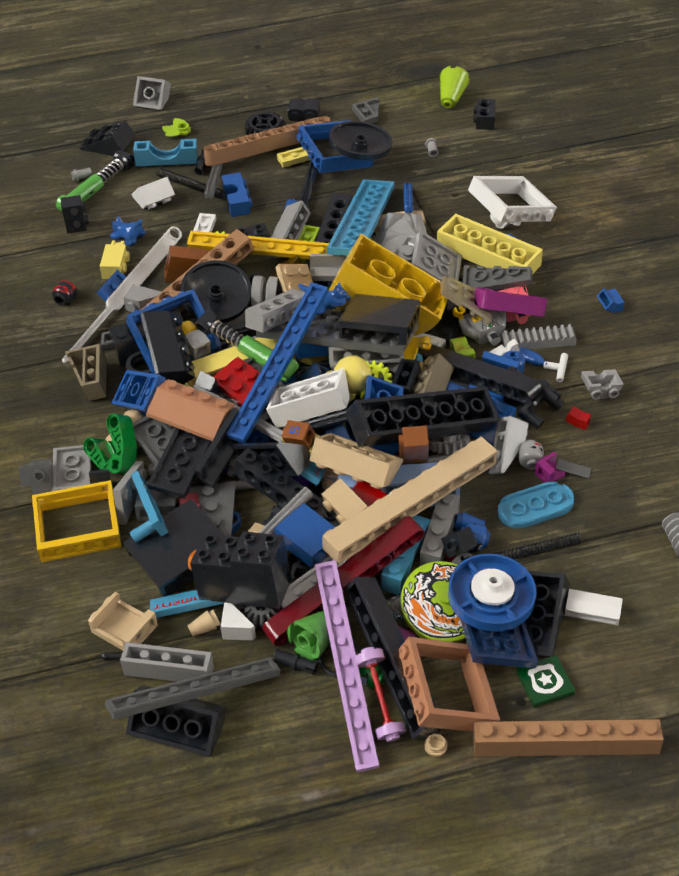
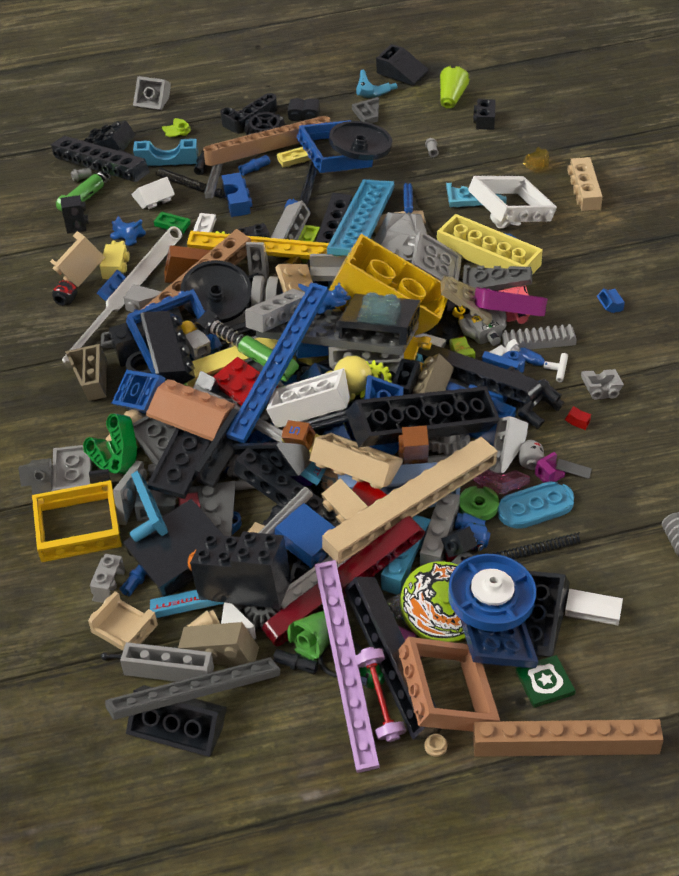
none -> tan panel [50,231,105,287]
none -> black brick [51,136,150,182]
none -> light grey window [90,554,125,603]
none -> blue pin [120,565,146,597]
none -> green plate [154,212,191,234]
none -> dark tan wedge [178,622,259,666]
none -> black beam [220,93,277,134]
none -> blue pin [239,155,270,176]
none -> light grey slope [246,242,269,282]
none -> dark azure animal [356,70,397,98]
none -> clear light blue slope [357,292,401,325]
none -> black slope [376,44,429,85]
none -> medium azure wing [446,183,507,207]
none -> bright green plate [459,486,499,521]
none -> clear pink plate [473,469,530,494]
none -> clear yellow hair [523,147,549,171]
none -> tan brick [568,157,603,211]

